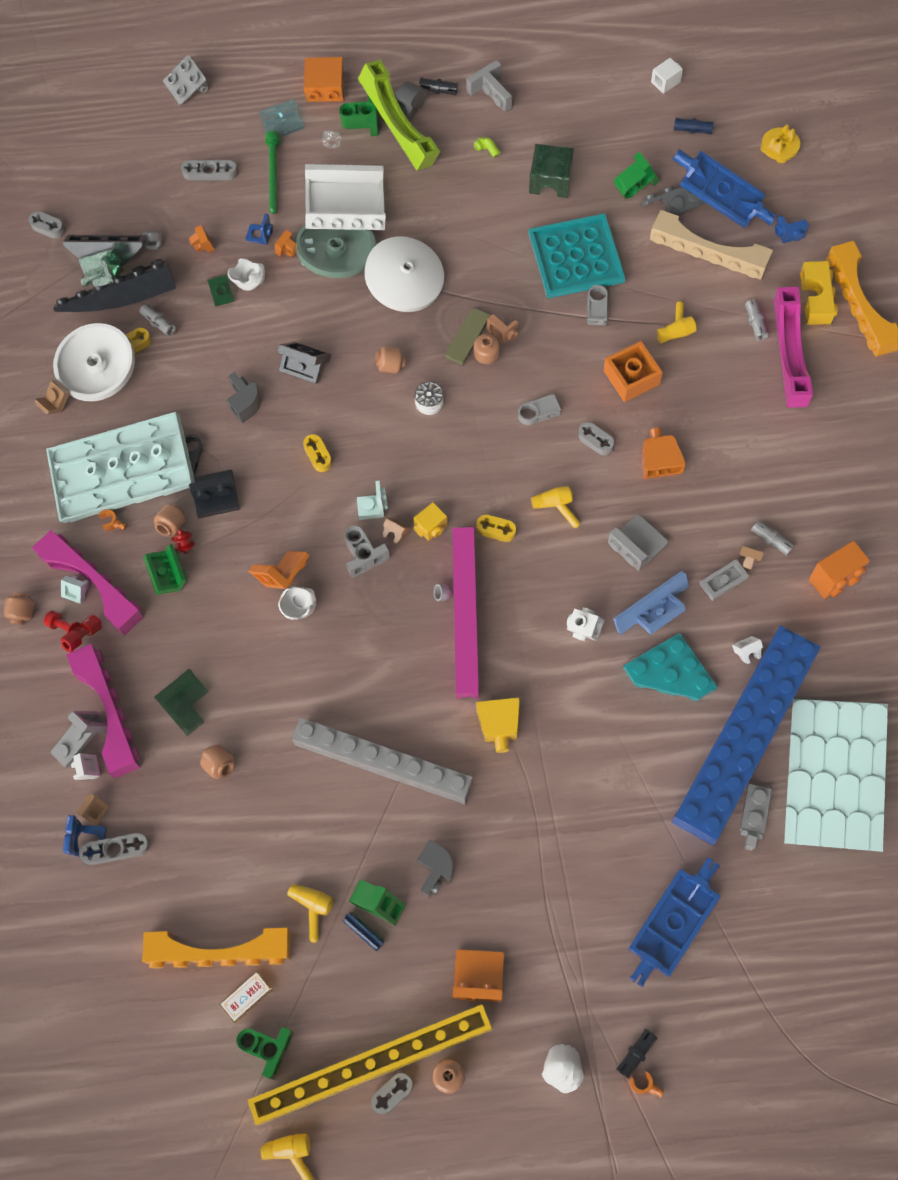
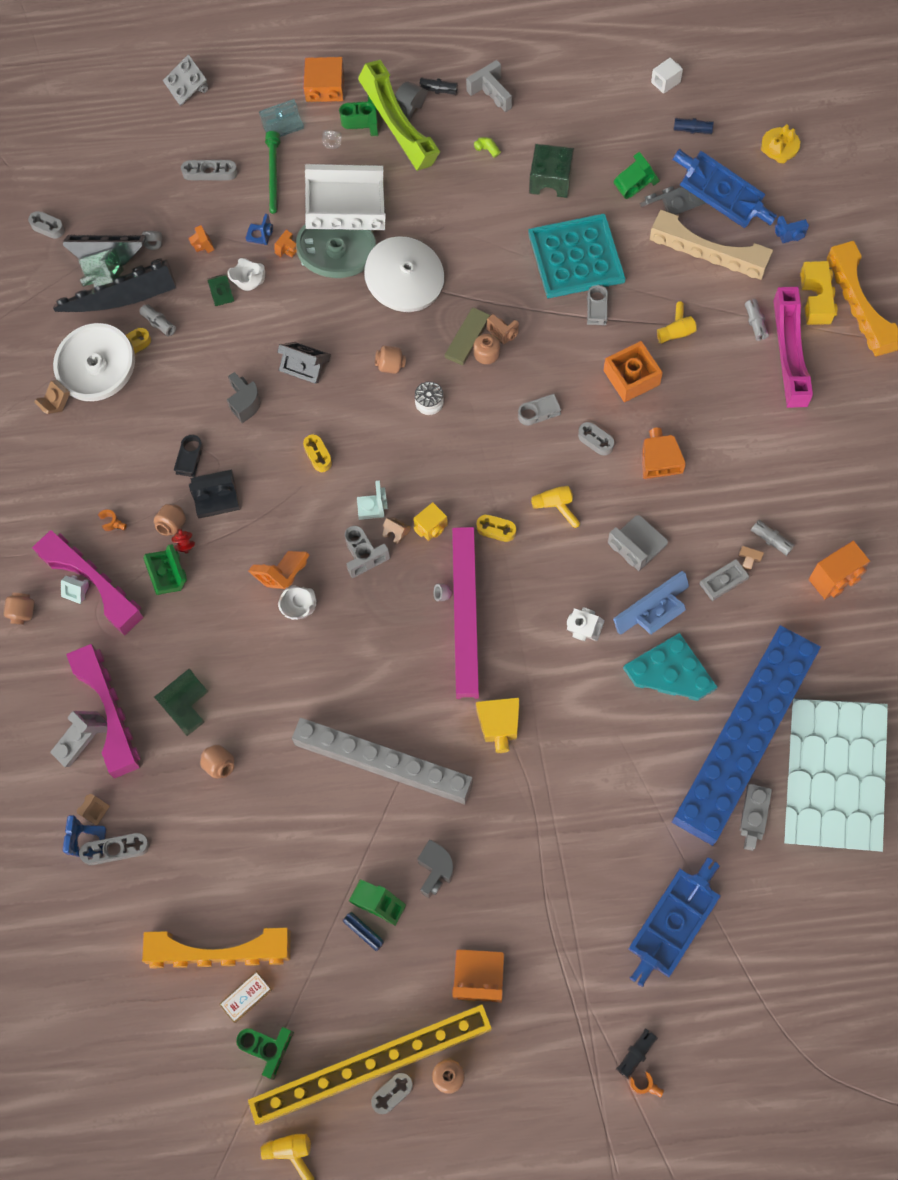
red bar [44,610,102,652] -> none
light aqua piece [46,412,195,523] -> none
white tile [71,753,101,780] -> none
yellow piece [287,884,334,943] -> none
white hair [542,1044,584,1093] -> none
white tile [732,636,763,664] -> none

